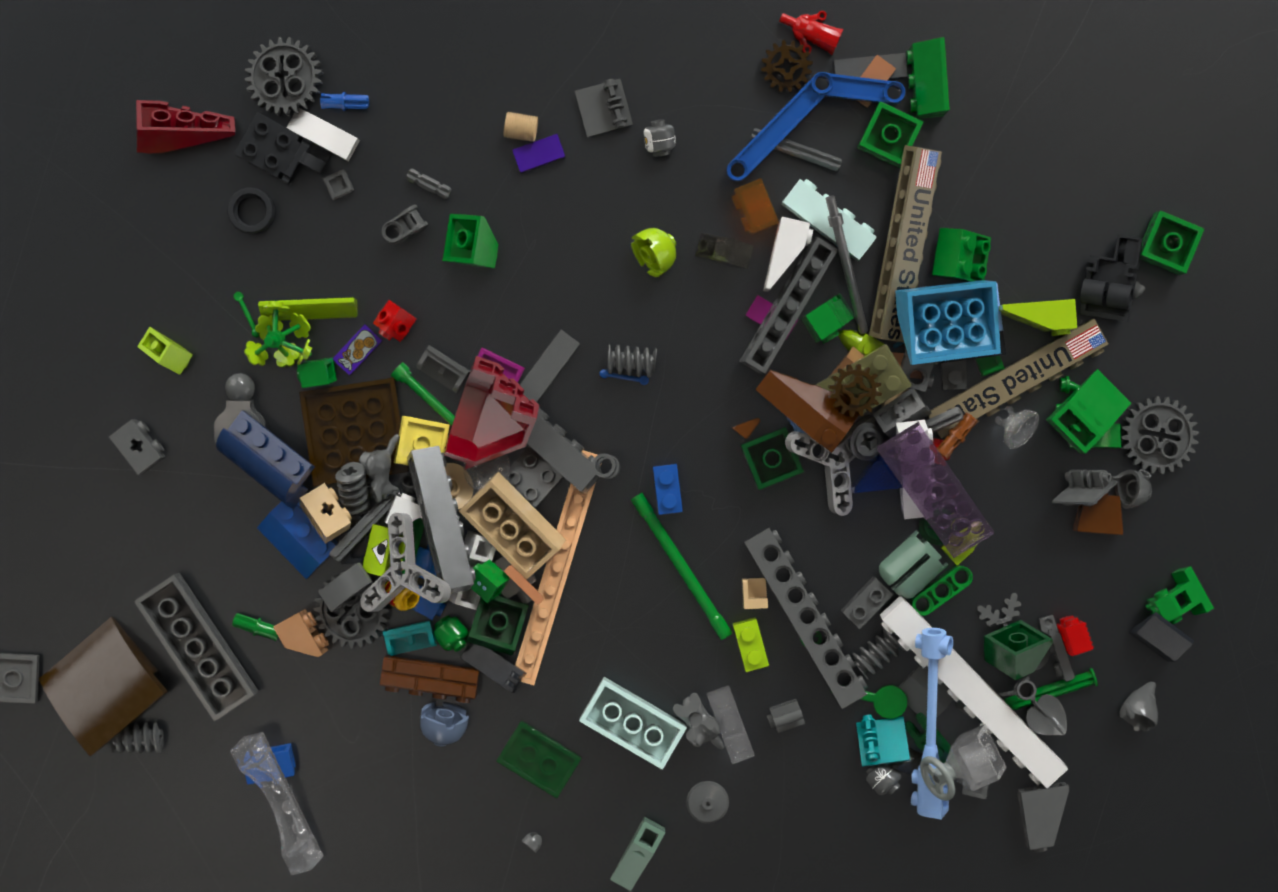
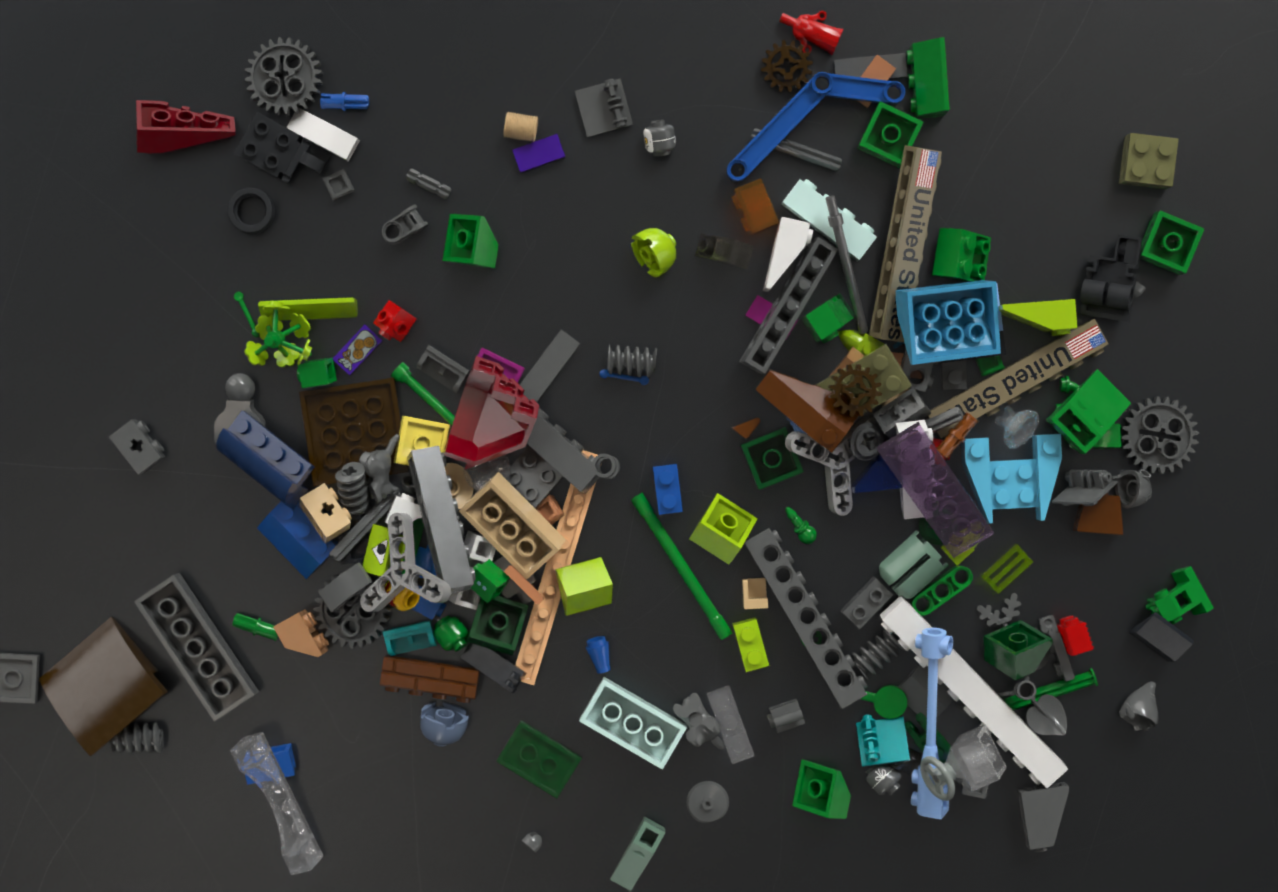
lime slope [137,327,193,375] -> none
none -> nougat tile [535,495,564,525]
none -> lime slope [555,557,613,616]
none -> blue cone [586,636,611,673]
none -> lime slope [689,493,758,564]
none -> green bar [785,507,817,544]
none -> green slope [792,759,851,819]
none -> medium azure wedge [961,434,1062,523]
none -> clear neon green tile [981,544,1033,594]
none -> olive brick [1119,133,1179,189]

